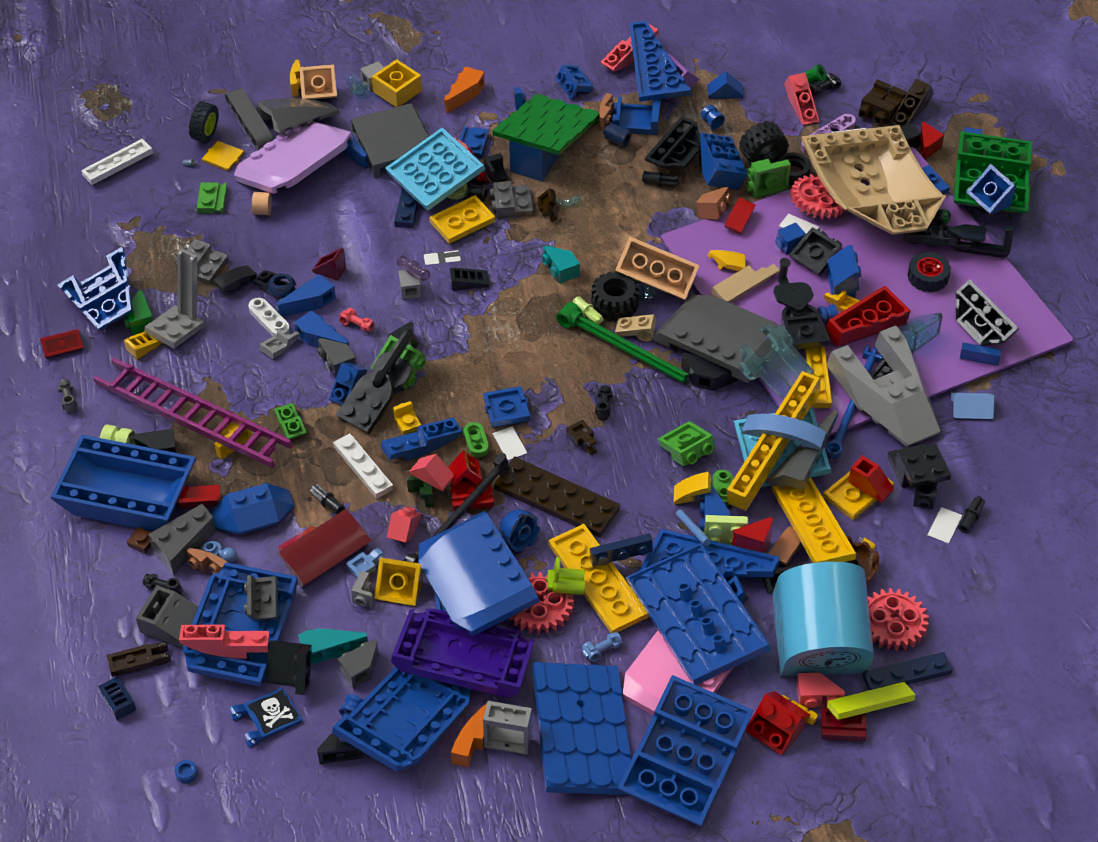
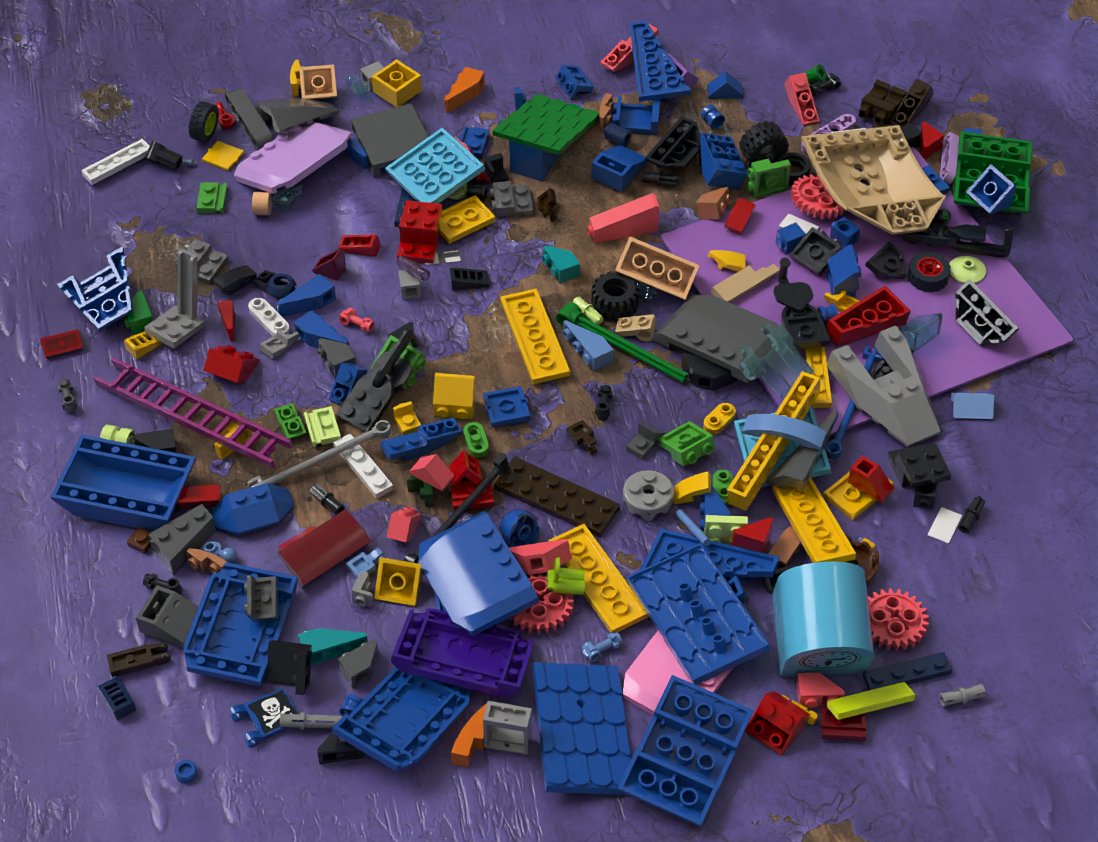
coral slope [179,625,270,659] -> none
white sticker [492,426,527,460] -> none
clear light blue piece [557,195,581,207] -> none
dark blue plate [590,533,653,567] -> none
blue slope [960,342,1001,365] -> none
none -> black piece [145,141,183,170]
none -> red slope [203,345,260,383]
none -> red plate [215,102,235,129]
none -> red slope [218,300,235,342]
none -> light grey hinge [247,420,391,487]
none -> clear light blue plate [272,185,303,210]
none -> light grey pin [280,712,343,730]
none -> yellowish green plate [304,406,341,447]
none -> red slope [338,234,381,257]
none -> red bracket [397,200,443,264]
none -> yellow slope [433,373,476,419]
none -> yellow plate [500,288,570,385]
none -> coral slope [509,539,572,575]
none -> medium blue slope [562,321,614,371]
none -> coral slope [587,193,659,243]
none -> blue slope [591,145,648,192]
none -> light grey plate [623,470,674,521]
none -> dark grey slope [626,423,666,460]
none -> yellow plate [703,403,736,435]
none -> blue brick [830,217,860,248]
none -> black plate [865,242,906,279]
none -> light grey pin [939,684,986,707]
none -> lavender beam [940,132,959,185]
none -> yellowish green dish [949,256,986,284]

